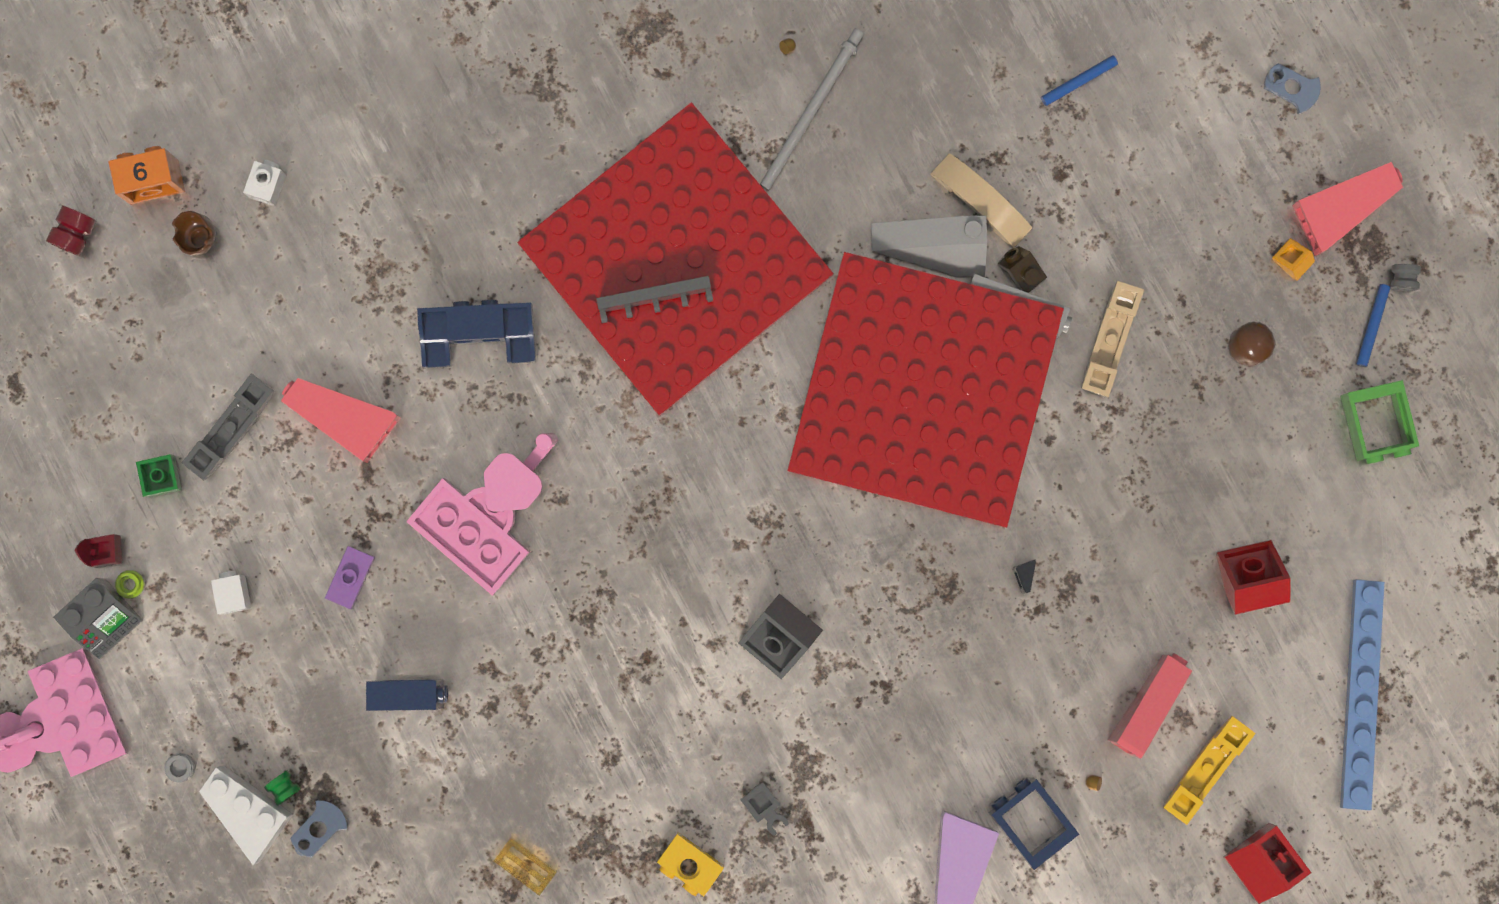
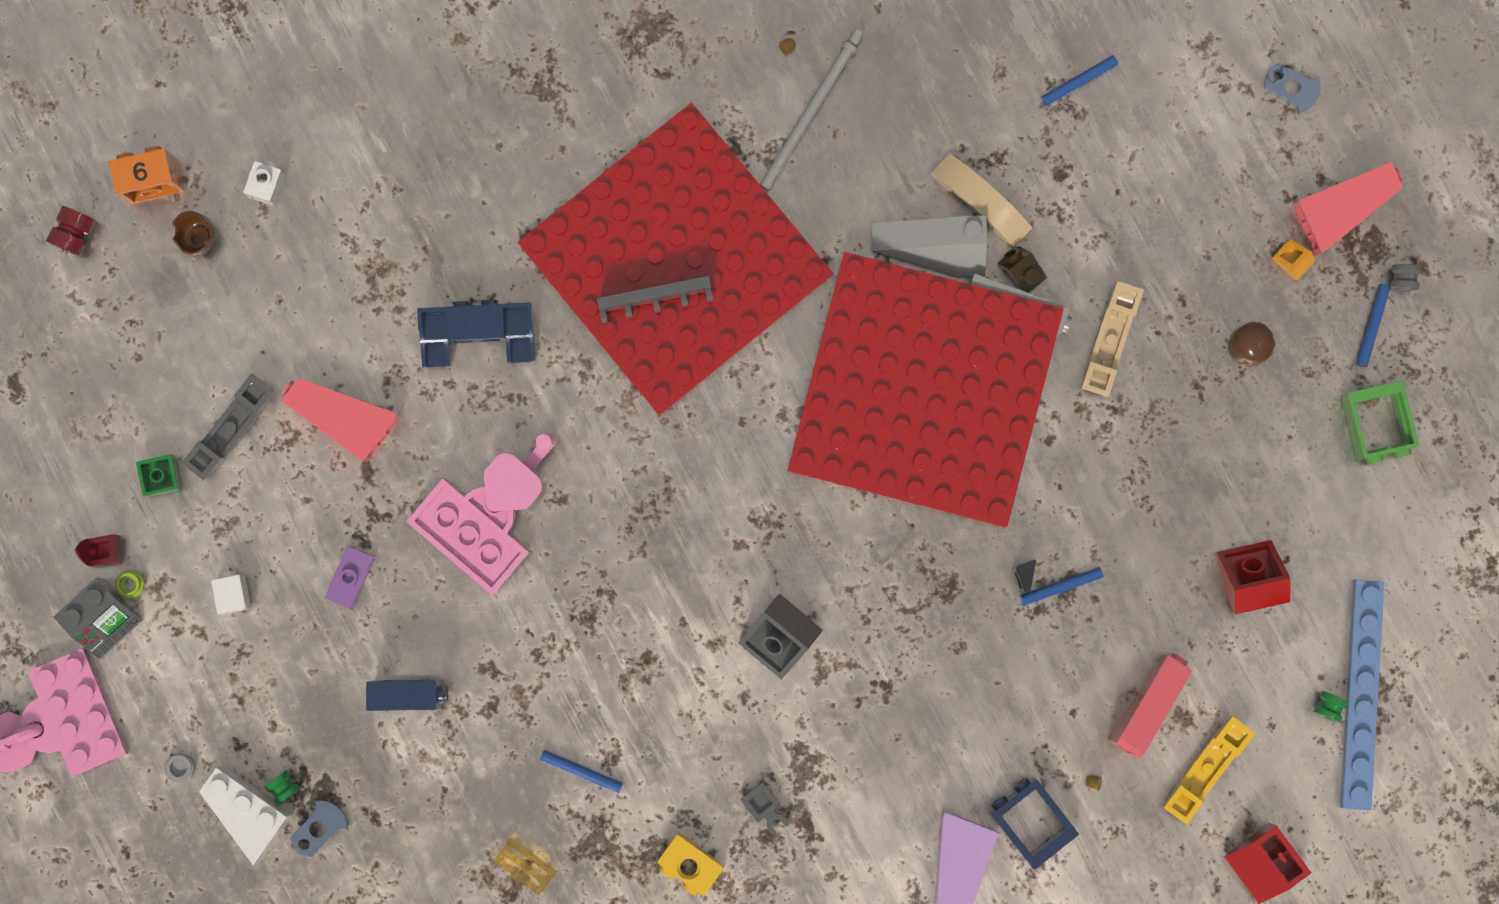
none -> blue bar [540,750,623,794]
none -> blue bar [1020,567,1104,606]
none -> green wheel [1313,691,1349,723]

